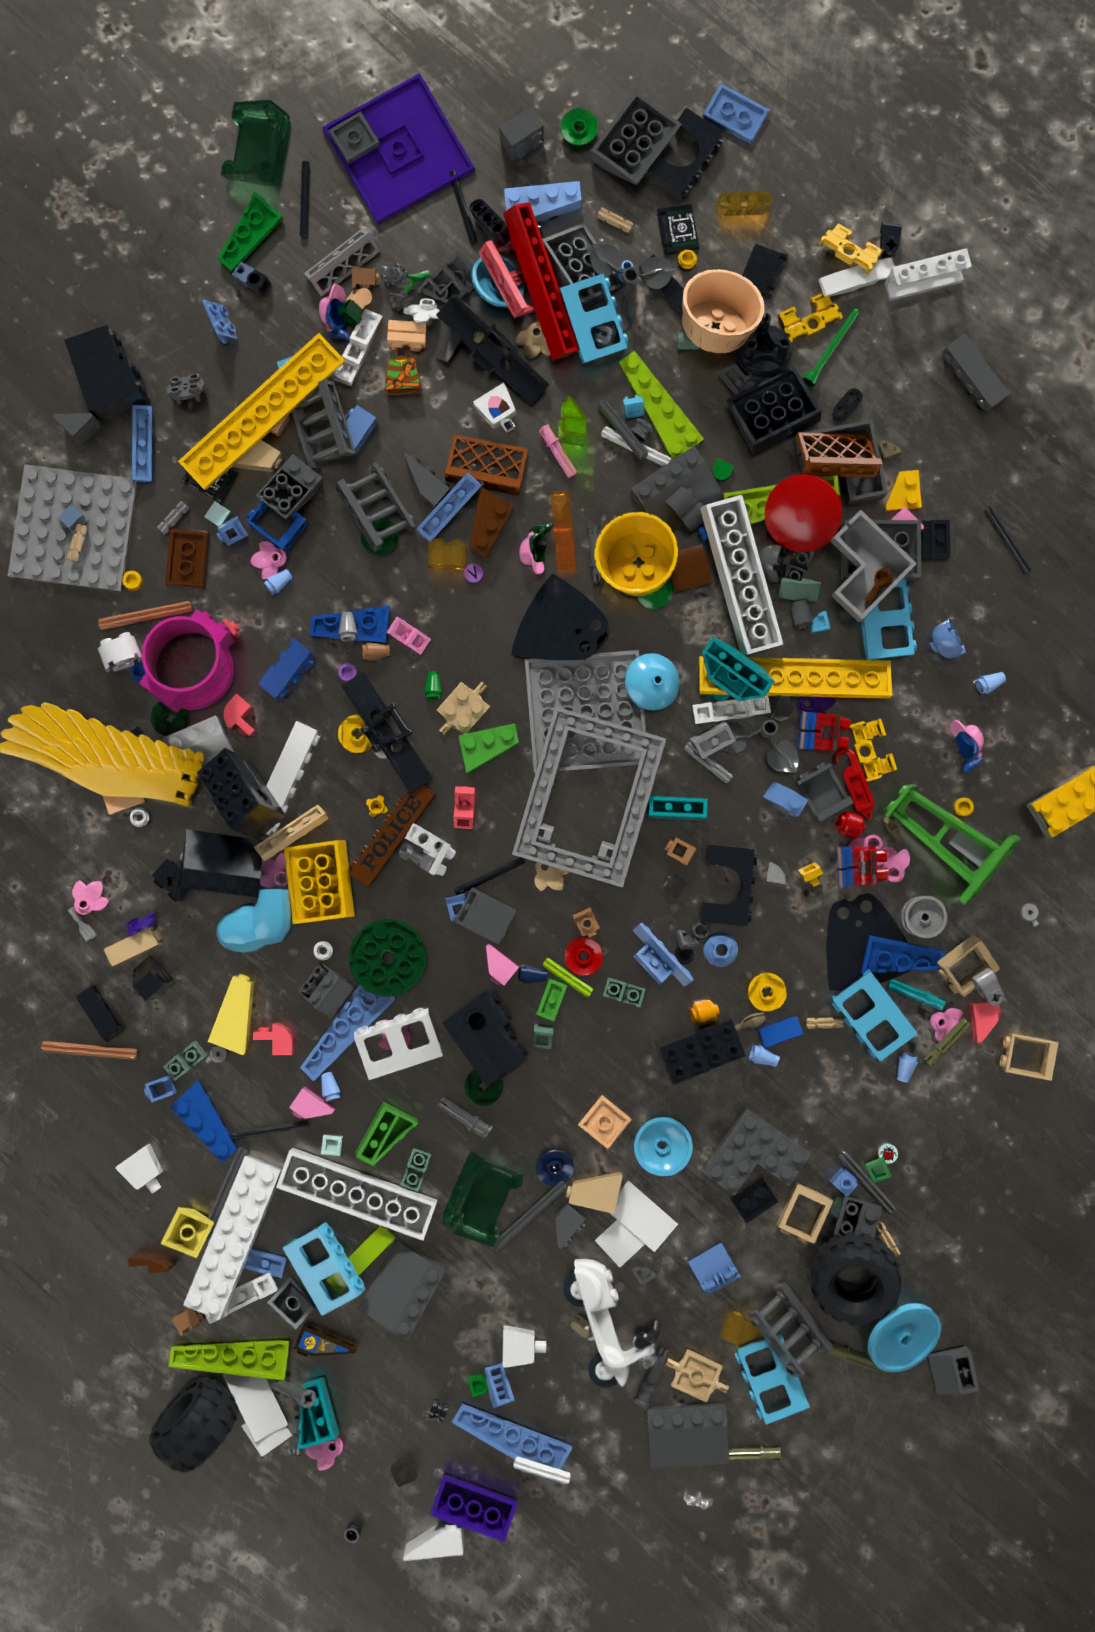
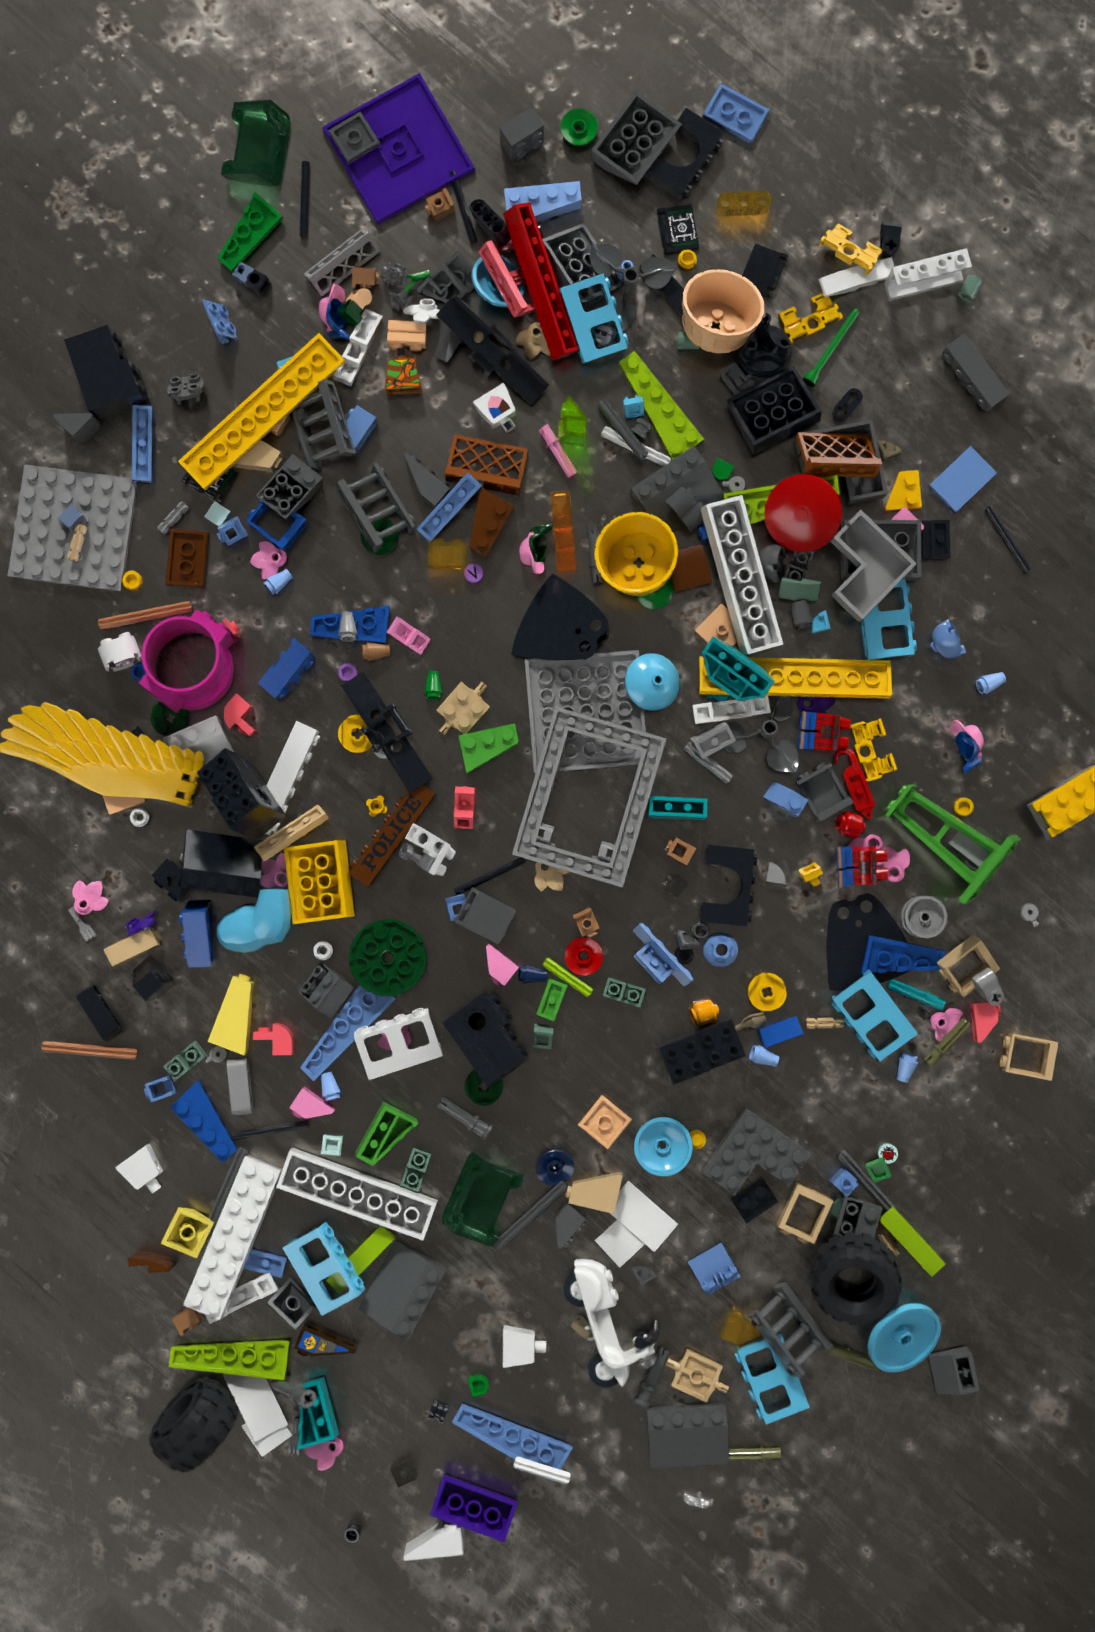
medium blue slope [484,1362,515,1409] -> none
tan axle [597,208,633,233] -> none
reddish brown plate [865,568,894,604] -> none
dark tan tile [883,817,901,843] -> none
none -> blue wedge [179,899,214,968]
none -> light grey beam [227,1057,253,1116]
none -> medium nougat brick [424,188,455,221]
none -> yellow plate [689,1130,706,1149]
none -> light nougat plate [695,603,737,646]
none -> light grey piece [722,476,746,492]
none -> lime slope [879,1206,945,1277]
none -> medium blue tile [929,446,997,513]
none -> sand green piece [958,274,983,302]

